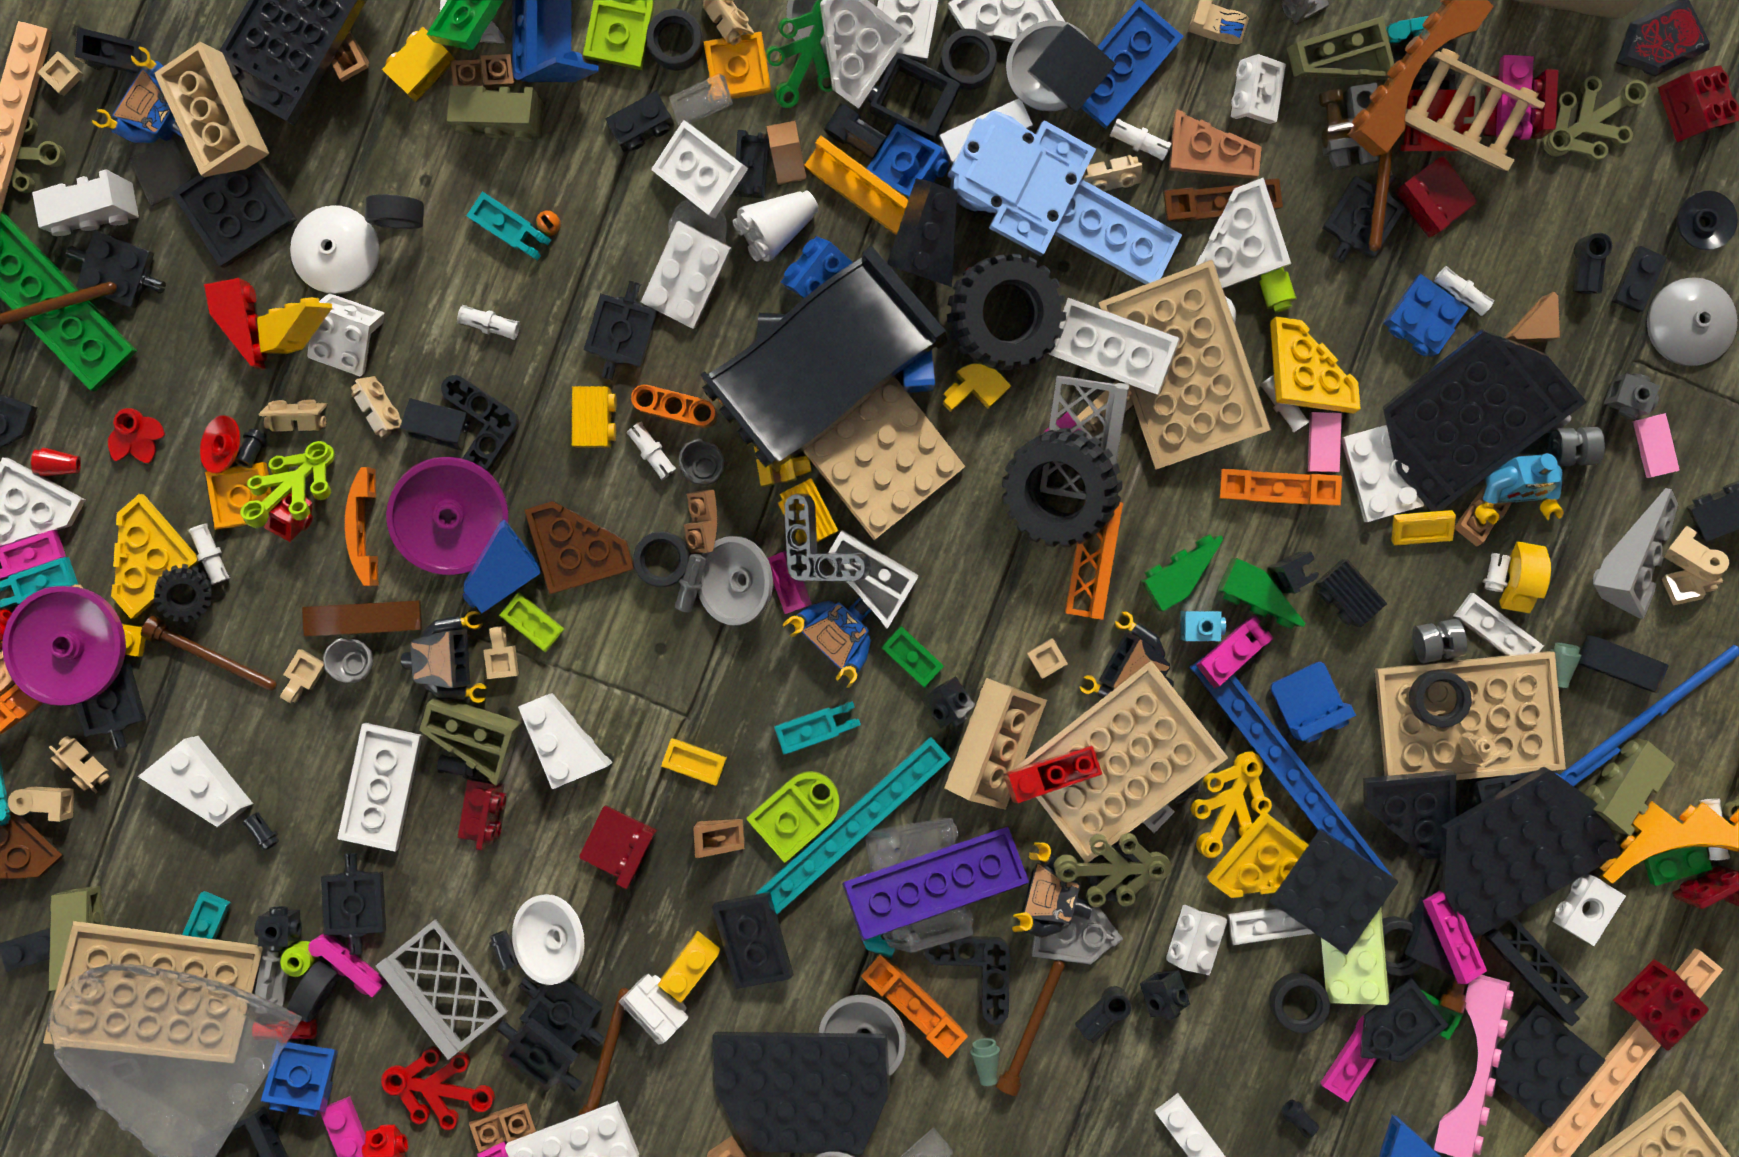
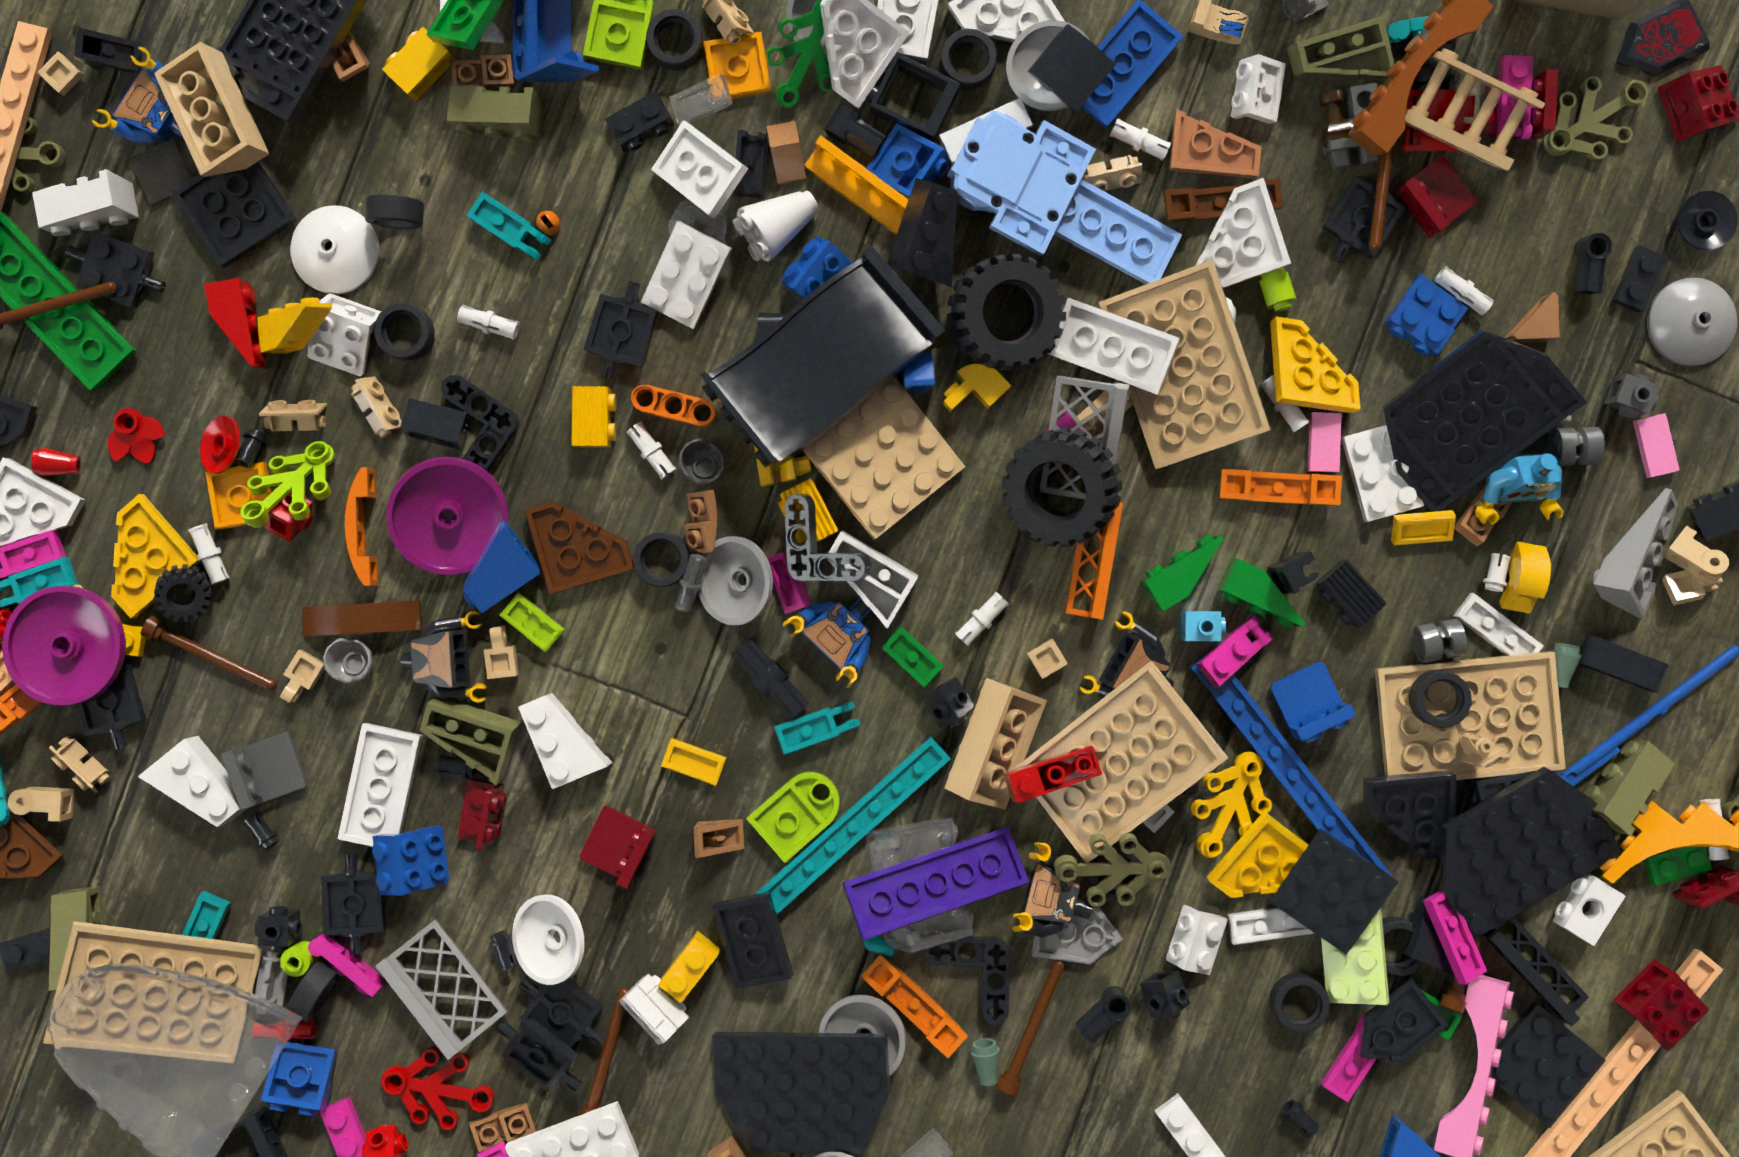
none -> dark grey bracket [221,732,308,810]
none -> blue bracket [372,826,449,896]
none -> black tyre [374,303,435,361]
none -> black piece [732,637,809,720]
none -> white pin [955,591,1009,647]

